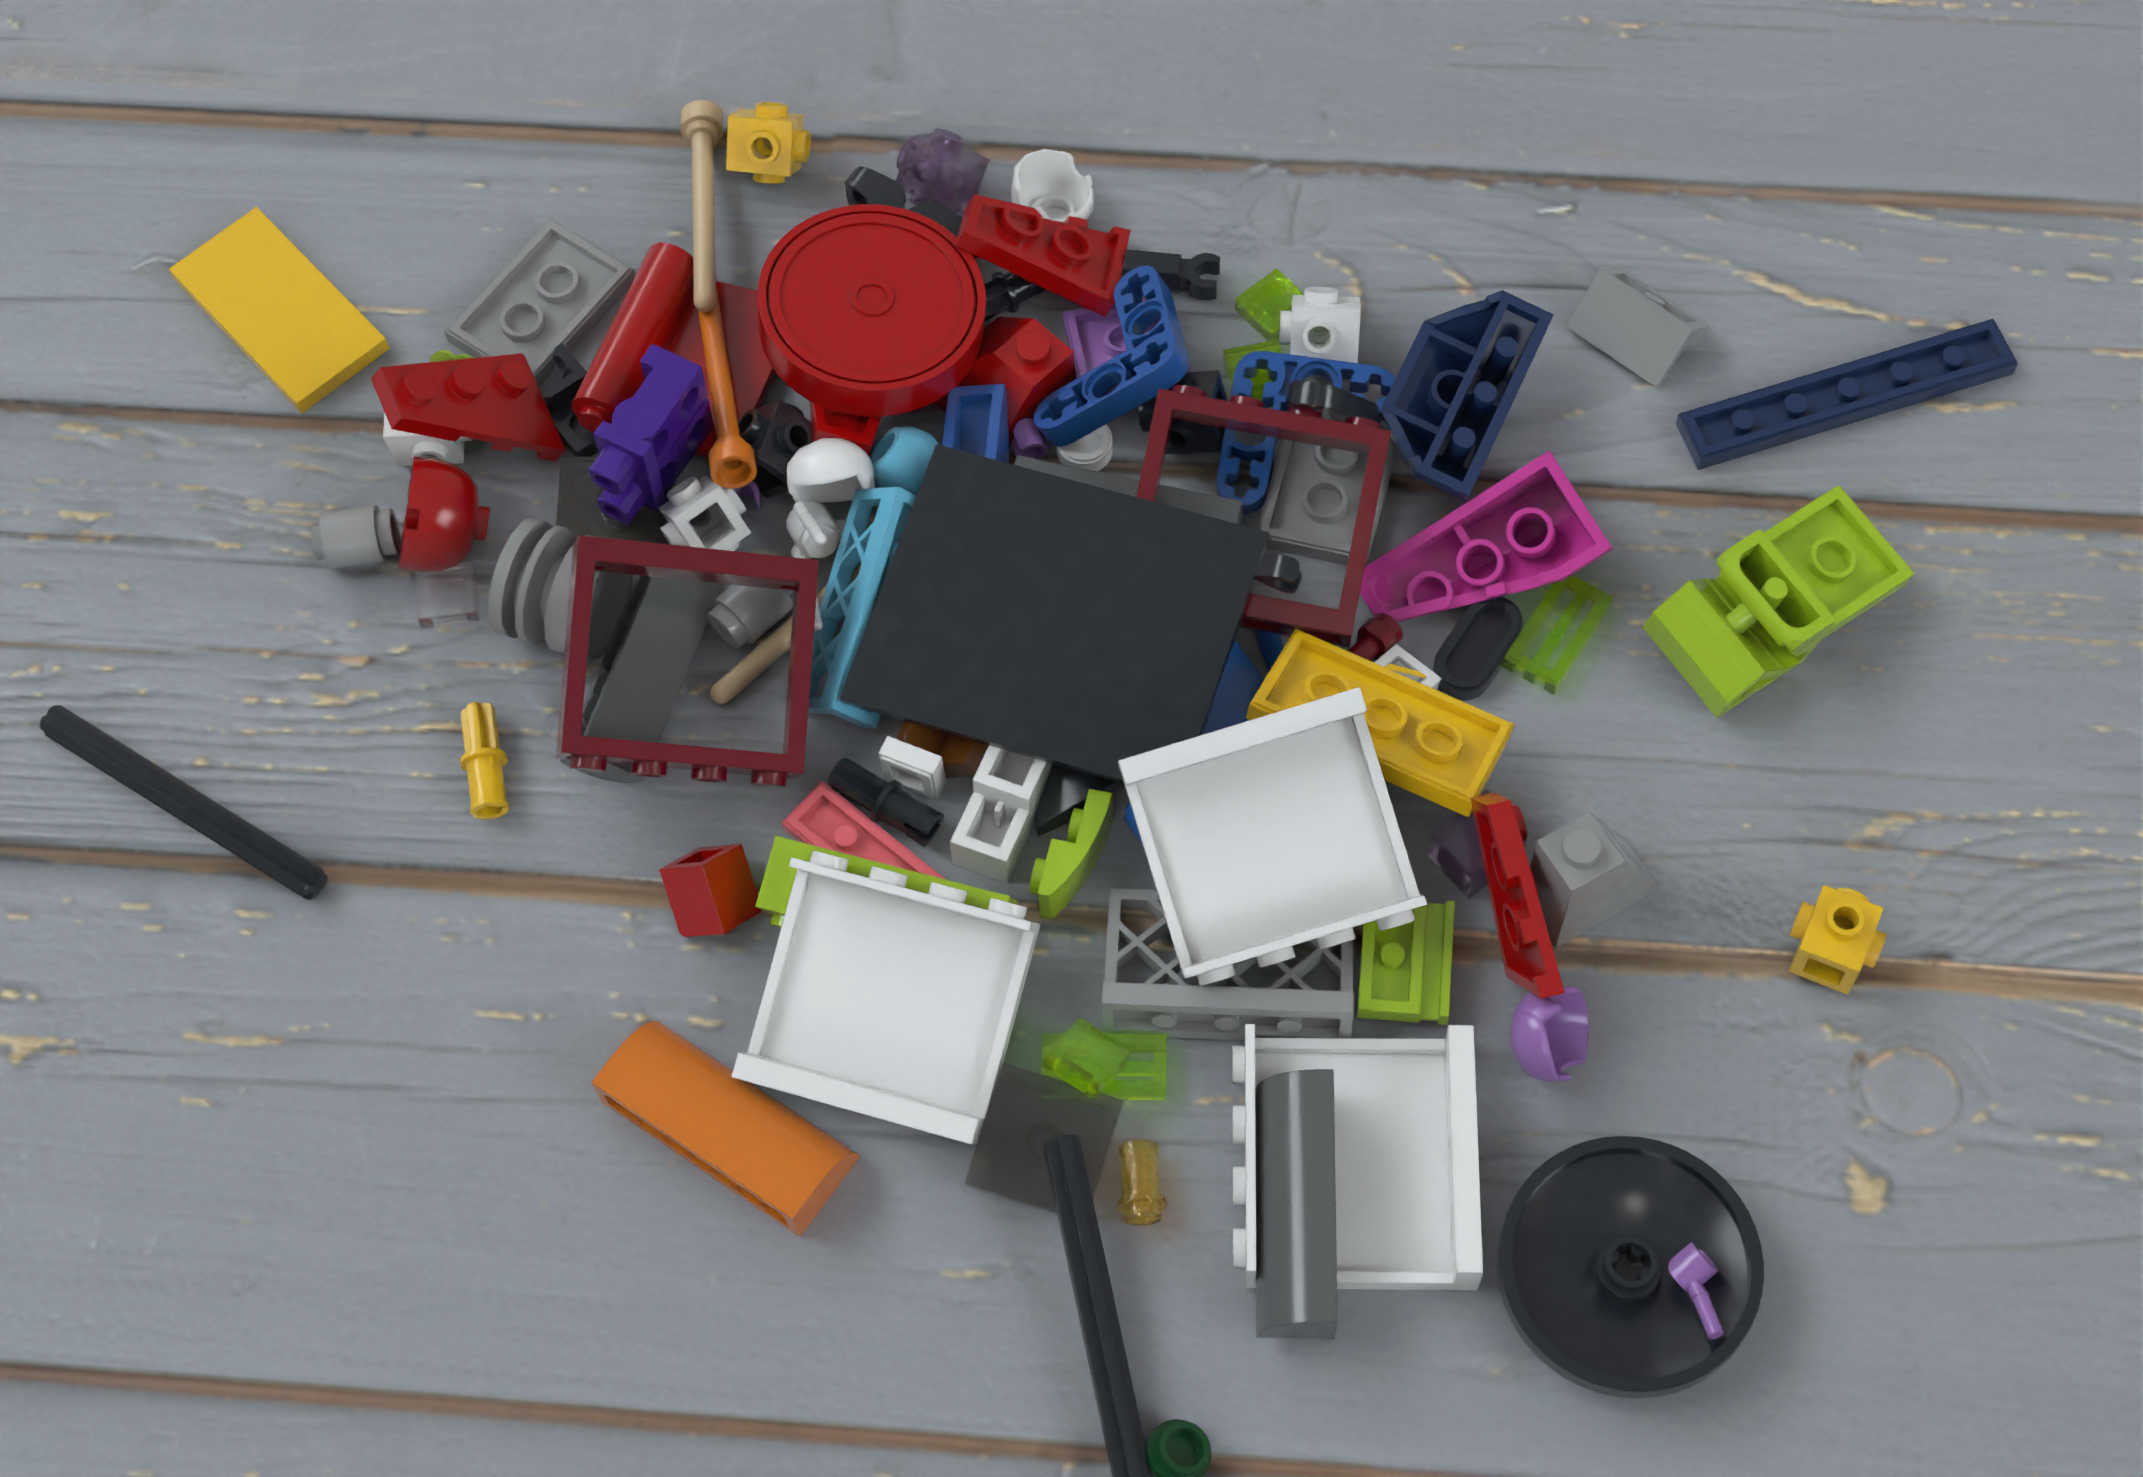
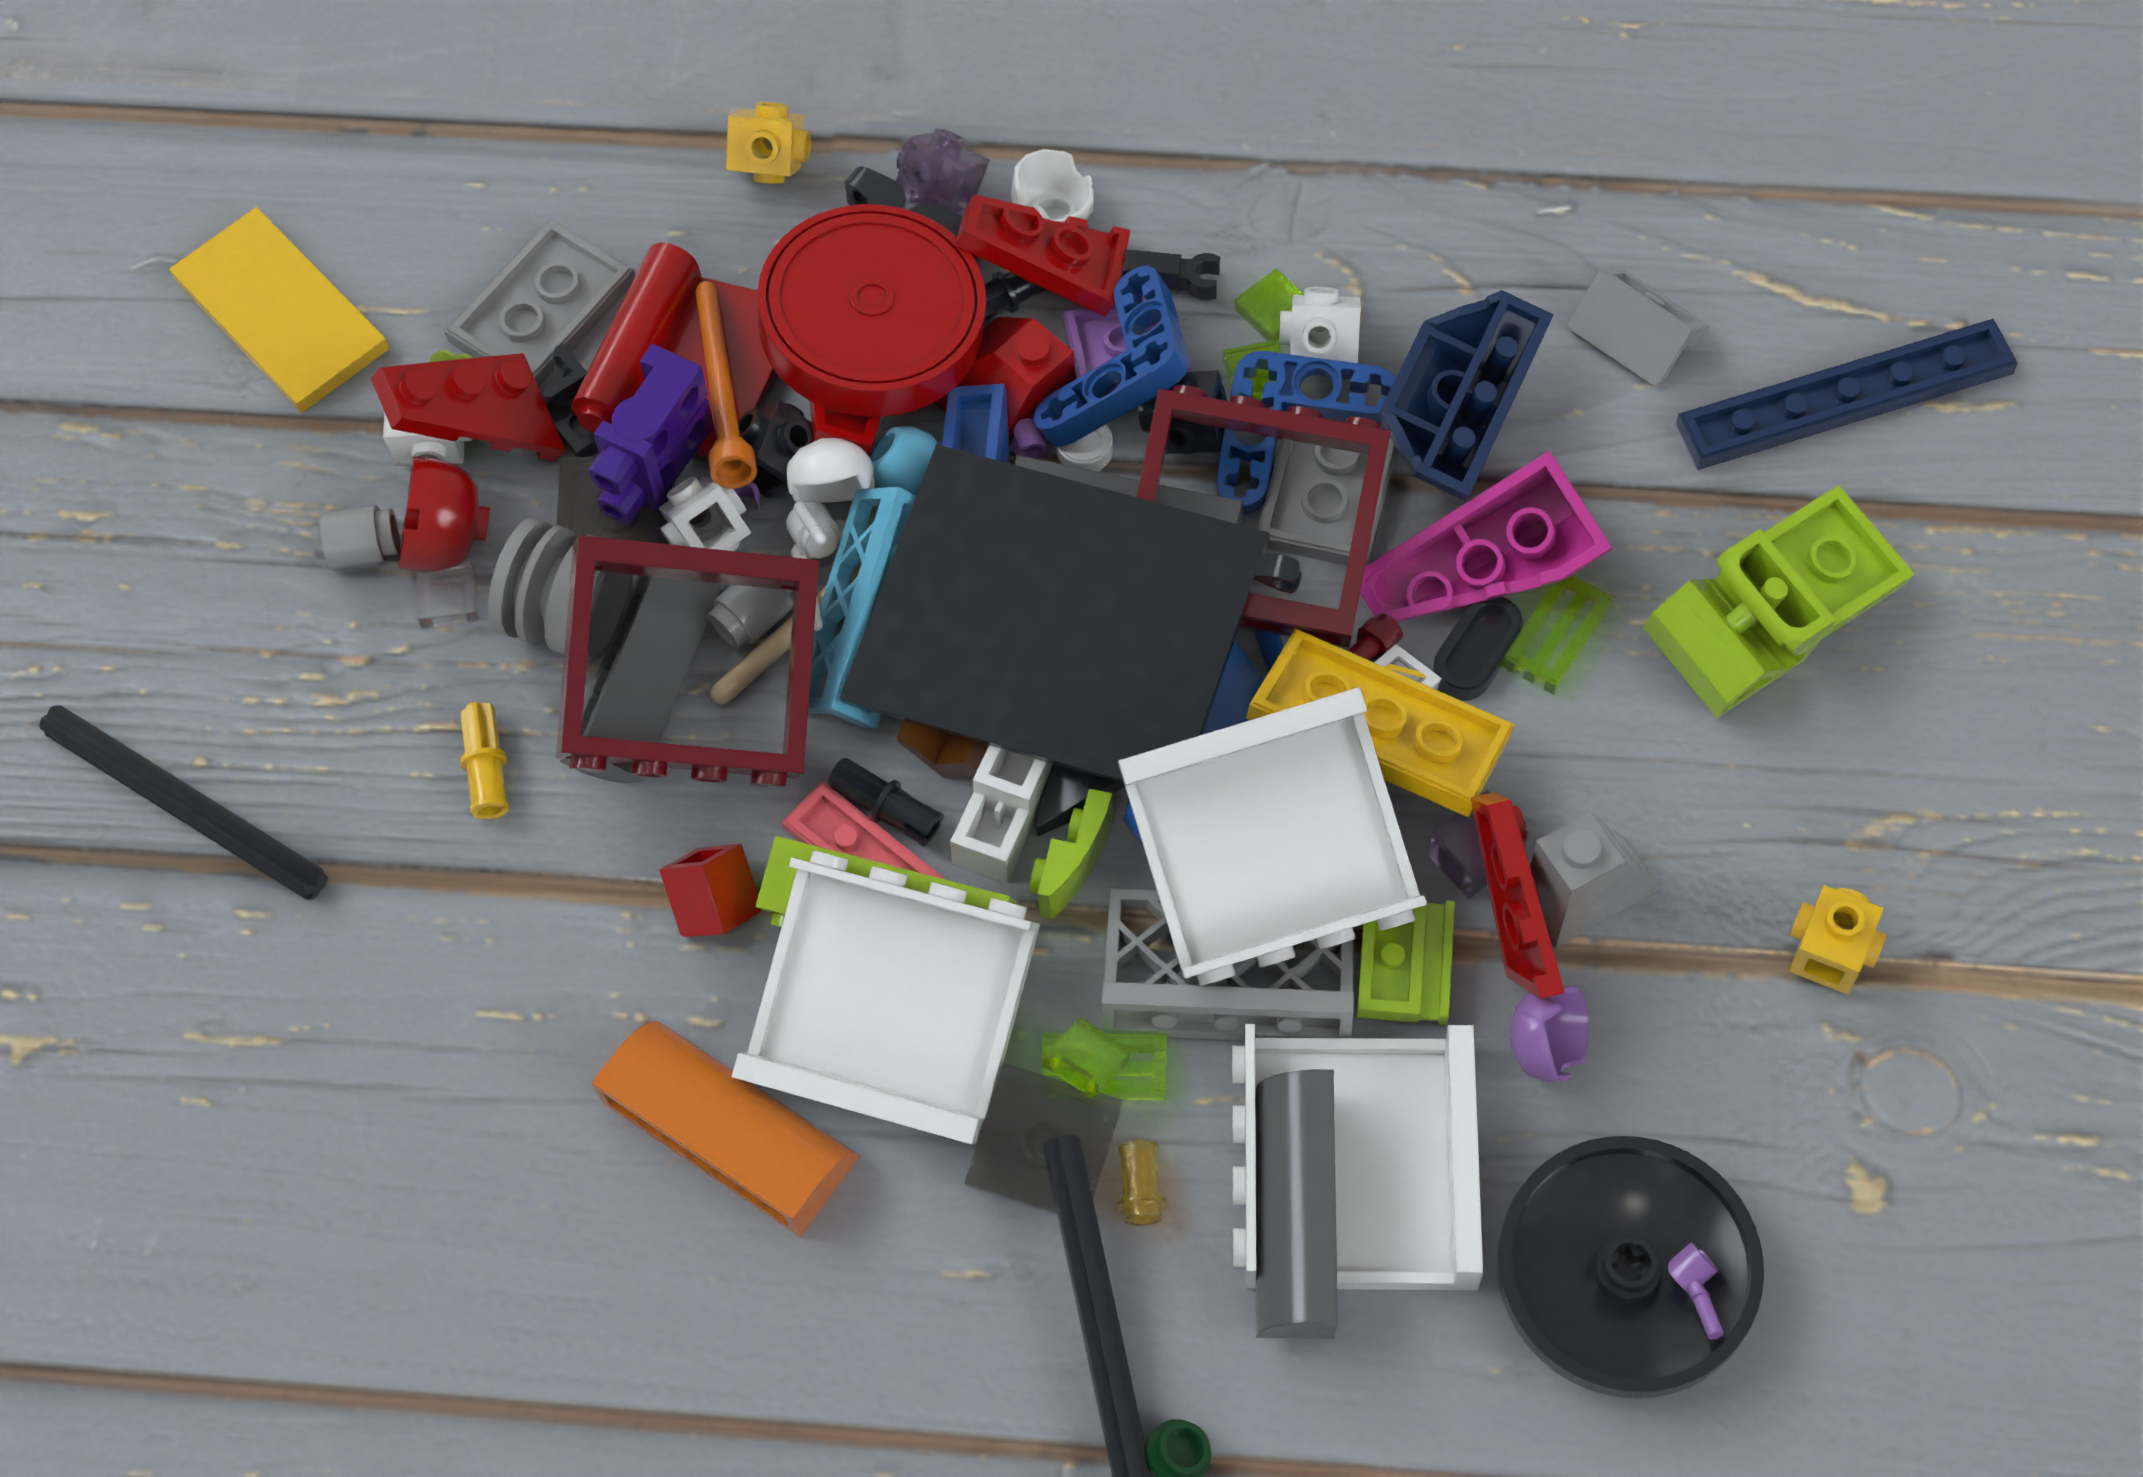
tan piece [680,100,724,313] -> none
white tile [879,736,946,800] -> none
black tile [1285,380,1379,422] -> none

